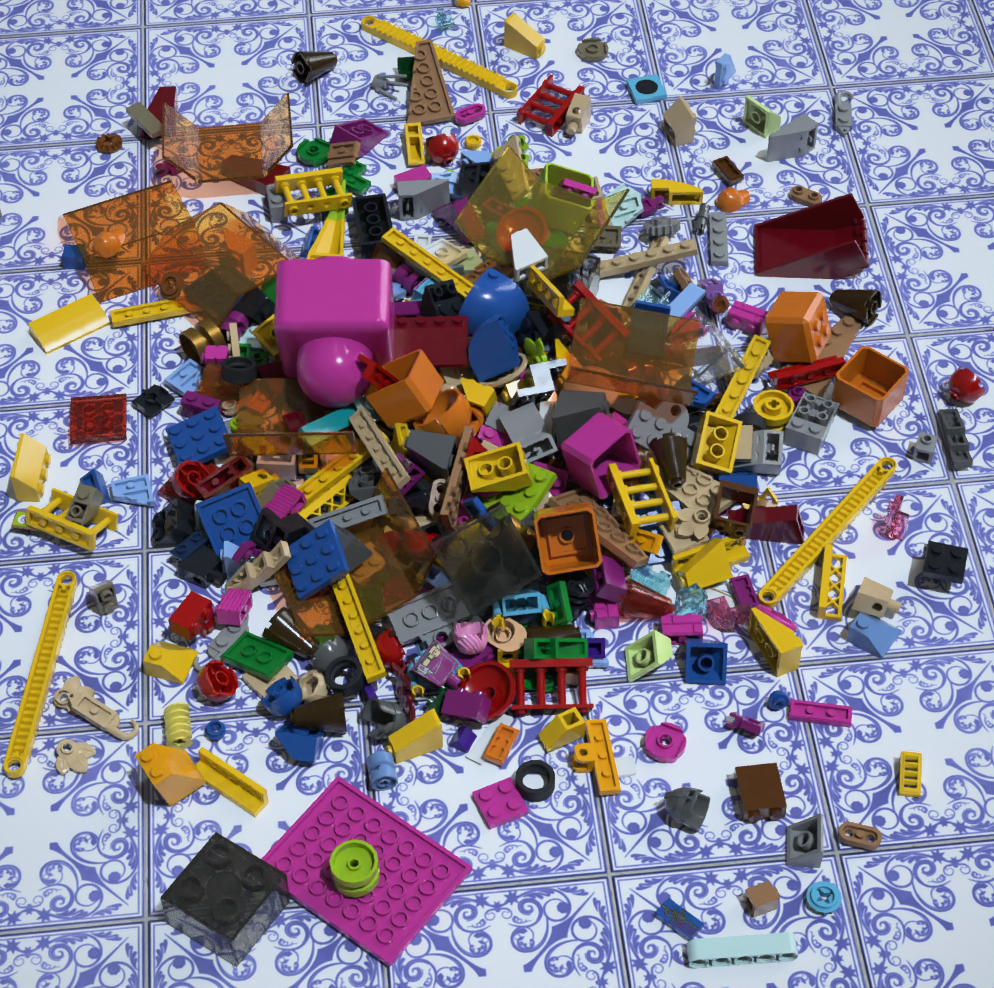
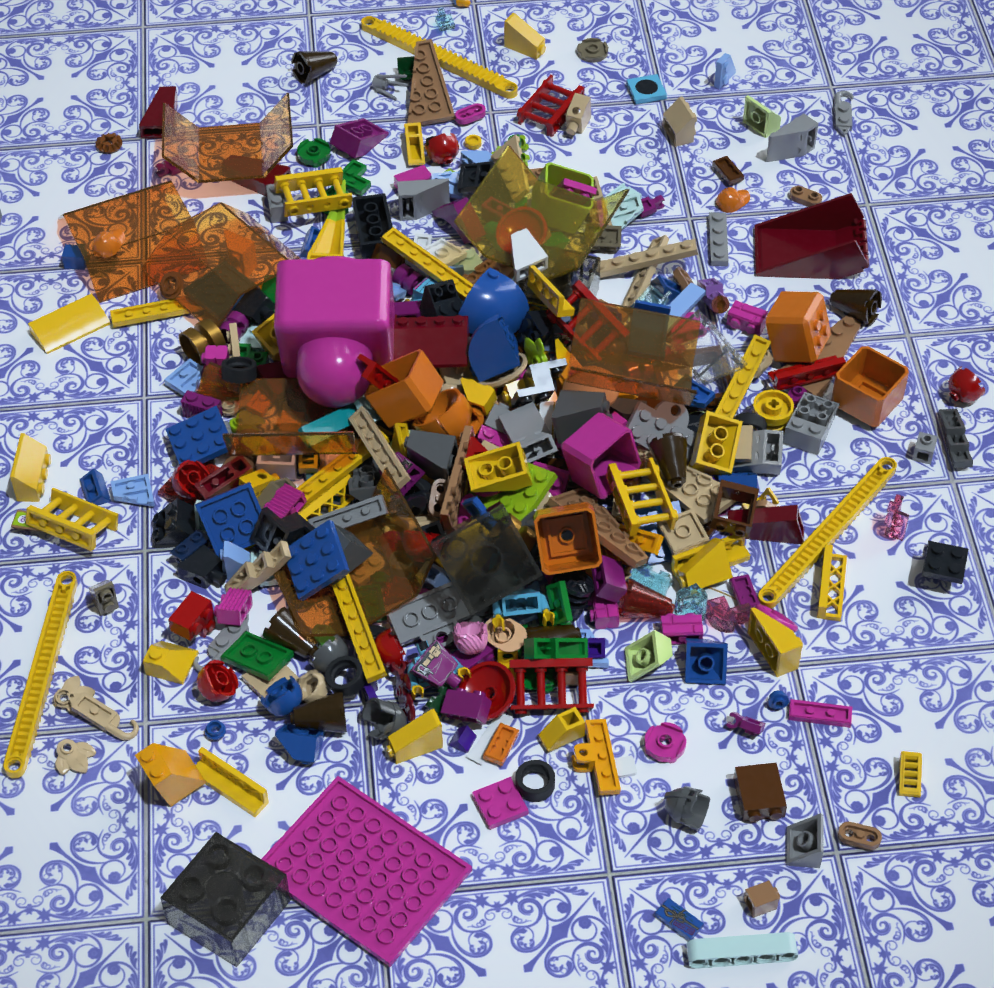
dark tan slope [65,483,104,525] -> none
clear red plate [69,393,127,444] -> none
dark tan tile [126,102,167,139] -> none
black piece [131,384,175,418] -> none
light yellow piece [163,702,193,749] -> none
magenta plate [232,540,262,563] -> none
dark red tile [282,410,307,436] -> none
medium nougat plate [325,140,361,168] -> none
lime wheel [329,839,380,898] -> none
medium blue wheel [366,751,398,791] -> none
light grey gear [643,216,681,237] -> none
yellow slope [650,179,703,205] -> none
tan plate [677,508,712,540] -> none
dark grey pin [693,203,711,235] -> none
medium azure gear [806,881,842,915] -> none
medium blue slope [846,612,902,659] -> none
tan torso [852,577,902,618] -> none

